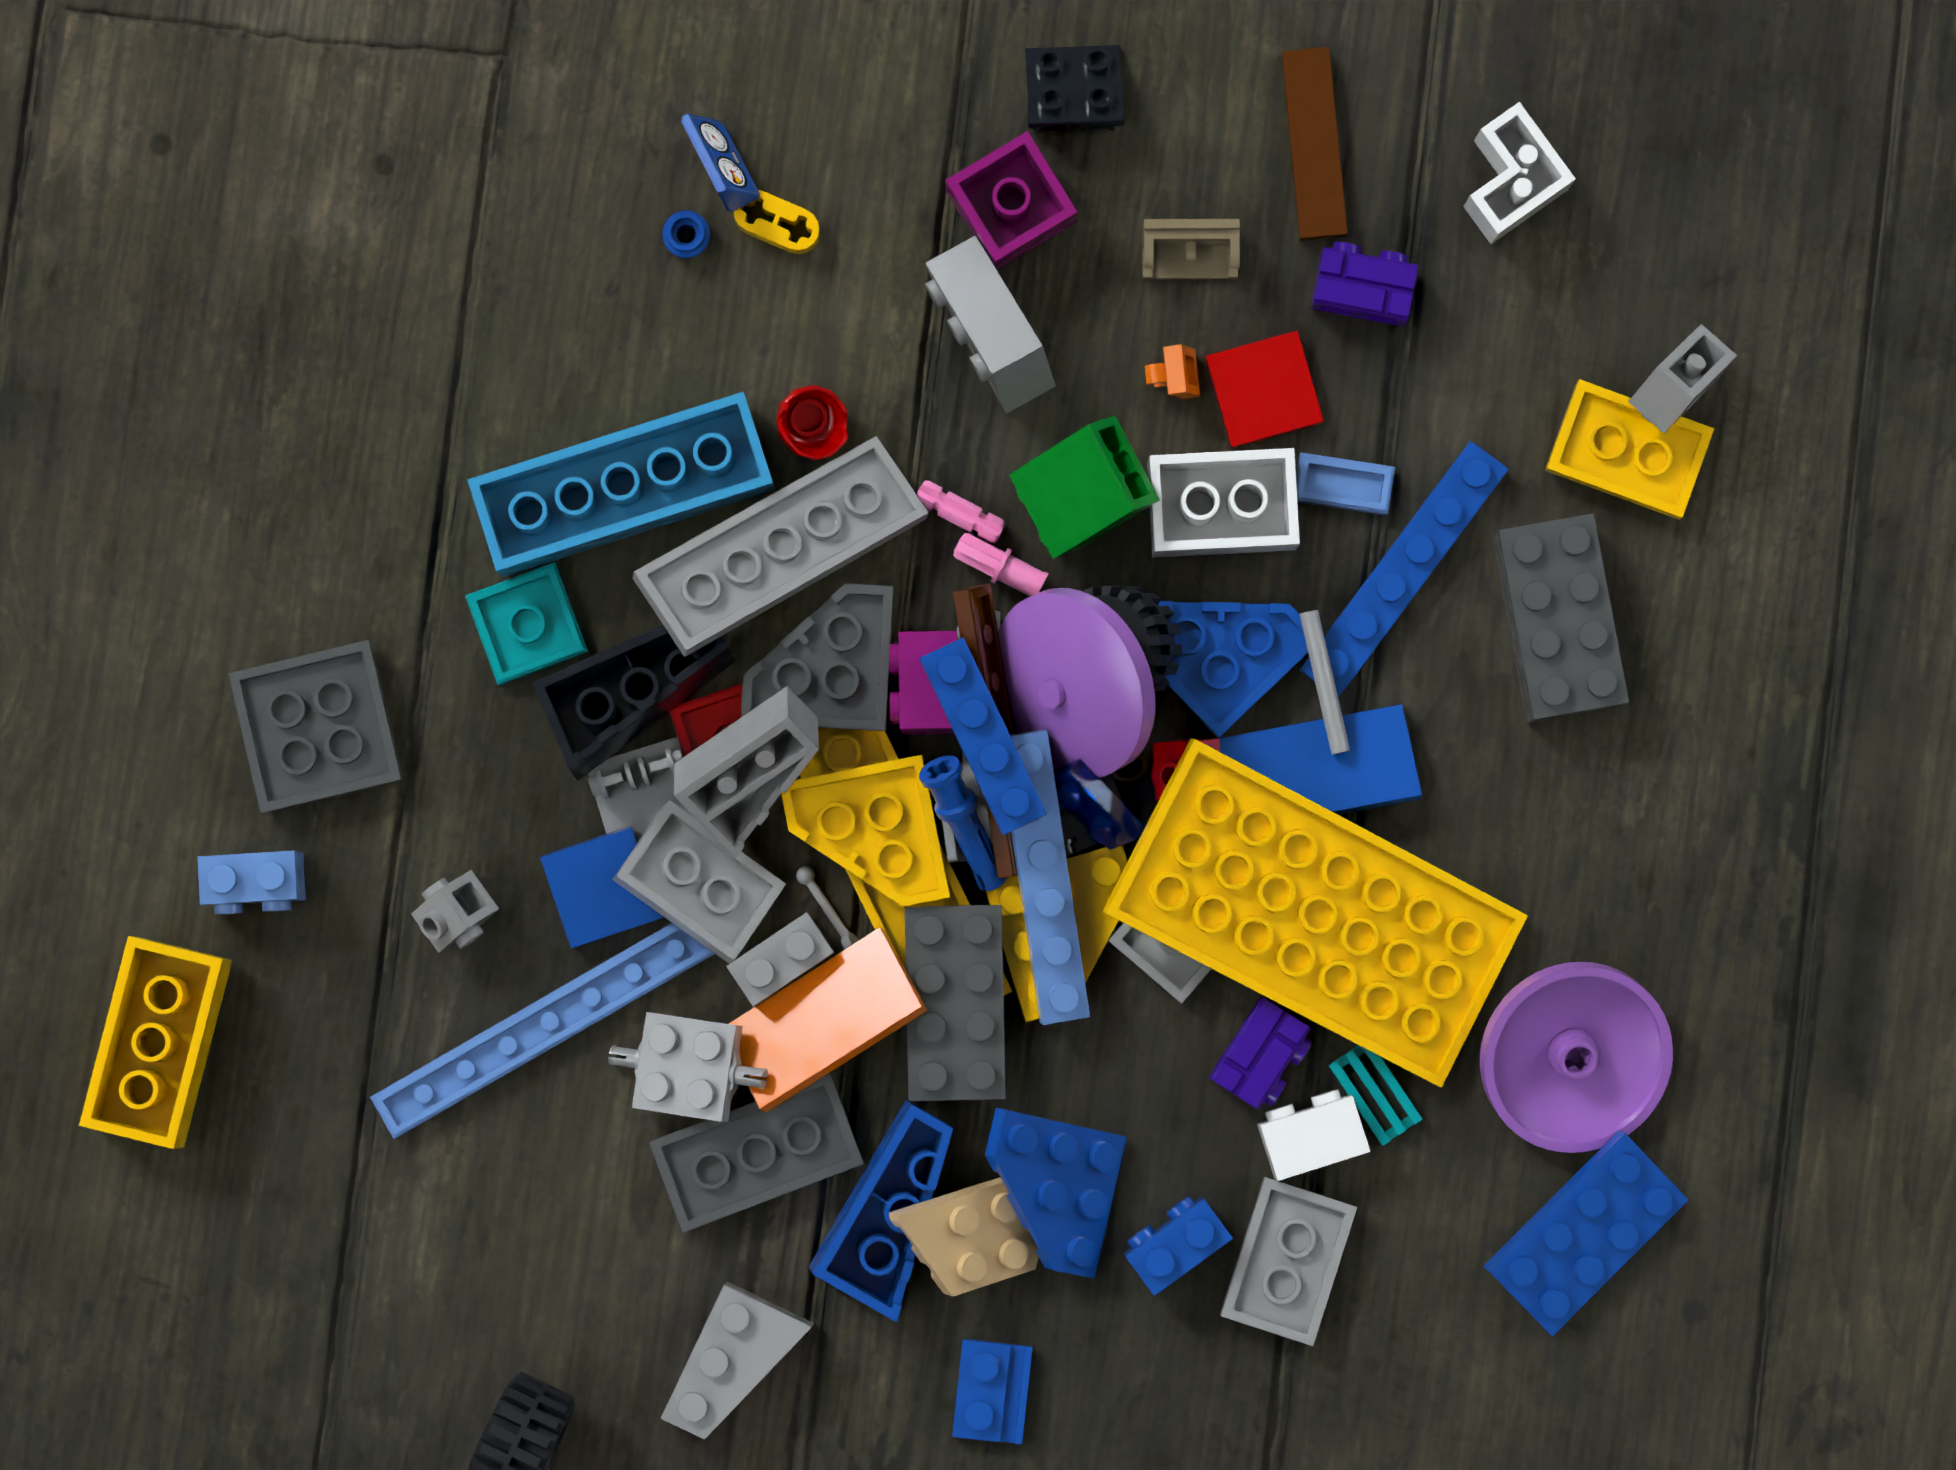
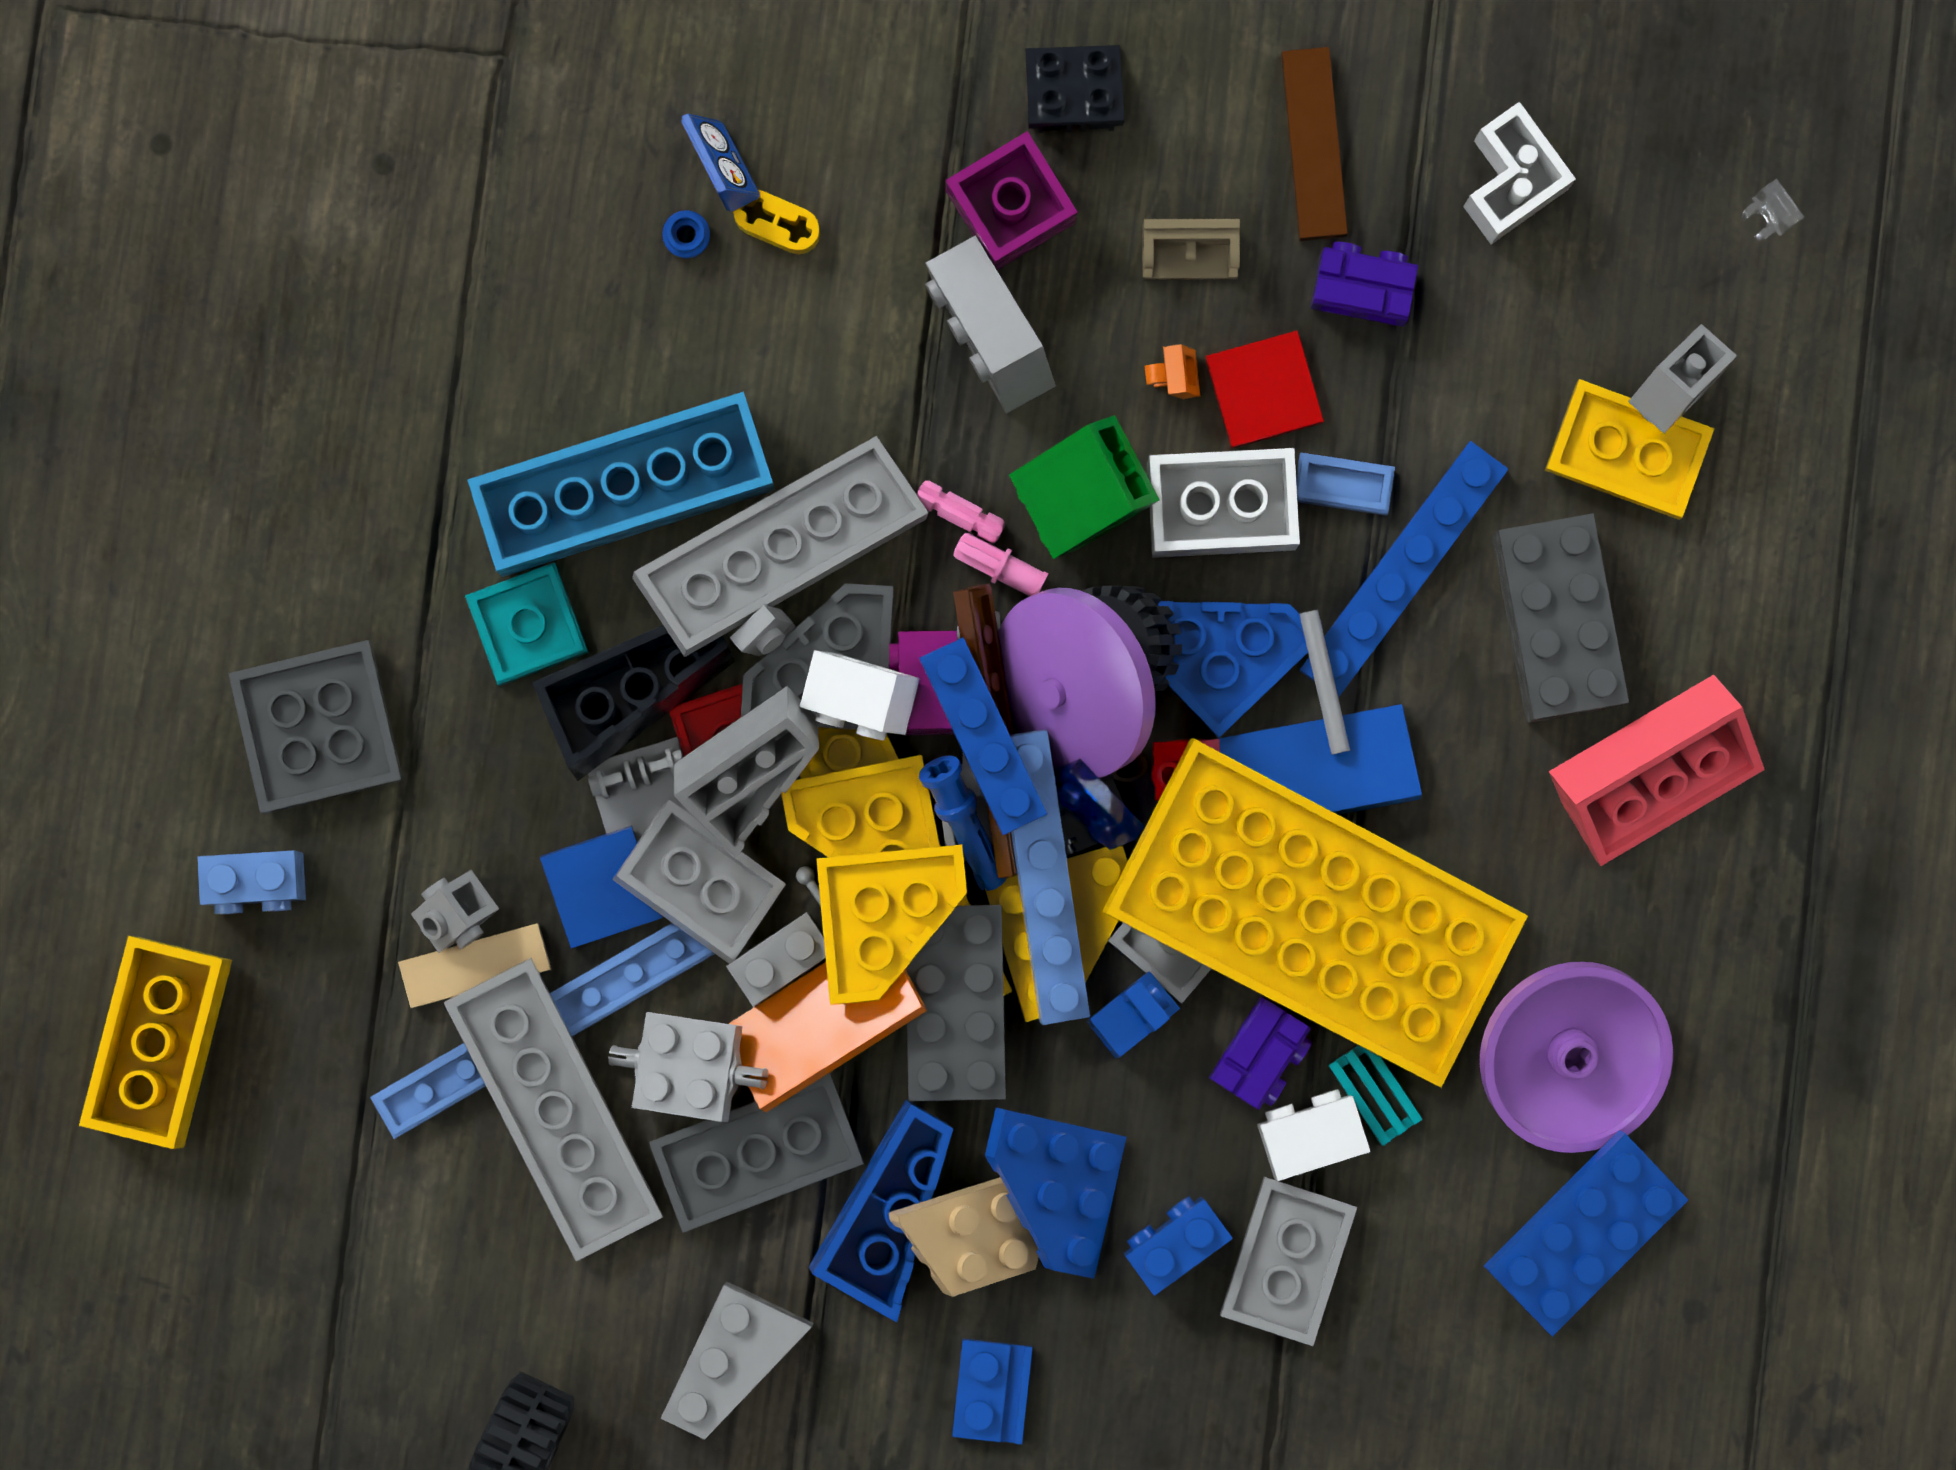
red hair [776,385,849,460] -> none
none -> tan tile [398,923,552,1008]
none -> light grey plate [444,957,663,1261]
none -> light grey plate [730,604,796,656]
none -> white brick [800,650,920,740]
none -> yellow plate [816,844,967,1005]
none -> blue brick [1086,971,1180,1059]
none -> coral slope [1549,675,1765,866]
none -> clear tile [1741,178,1804,241]

